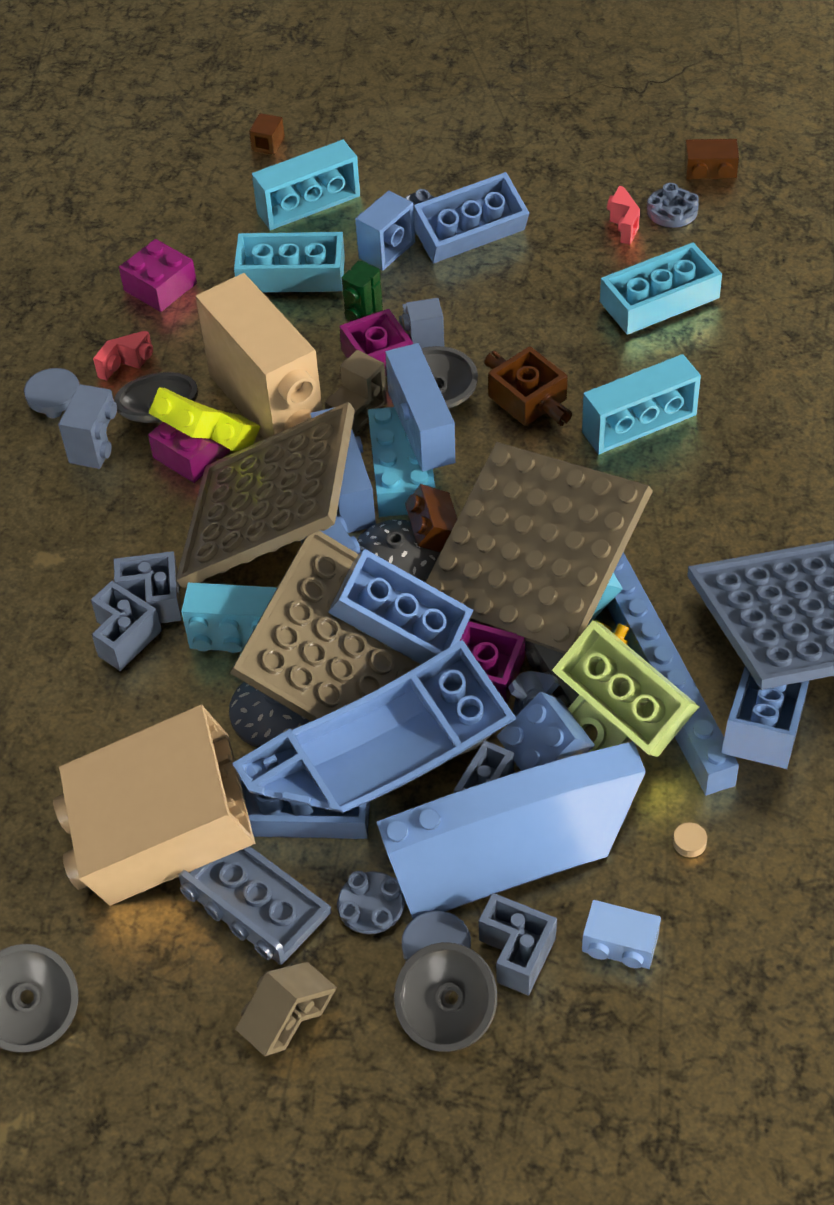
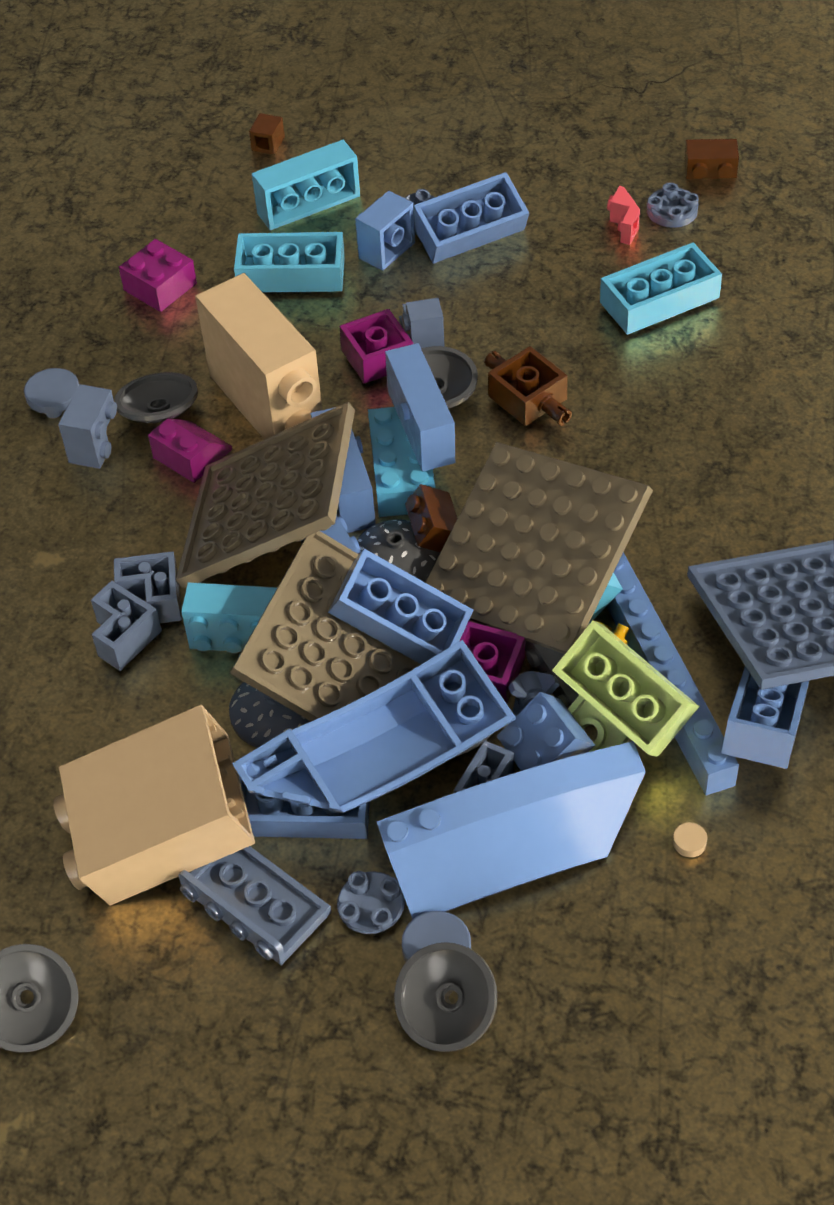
coral slope [93,331,153,381] -> none
neon yellow arch [149,387,261,451] -> none
dark tan brick [236,962,337,1056] -> none
dark tan brick [325,350,387,435] -> none
dark green brick [341,261,383,322] -> none
sand blue brick [478,893,557,996] -> none
medium azure brick [582,354,701,455] -> none
light blue brick [582,900,661,969] -> none

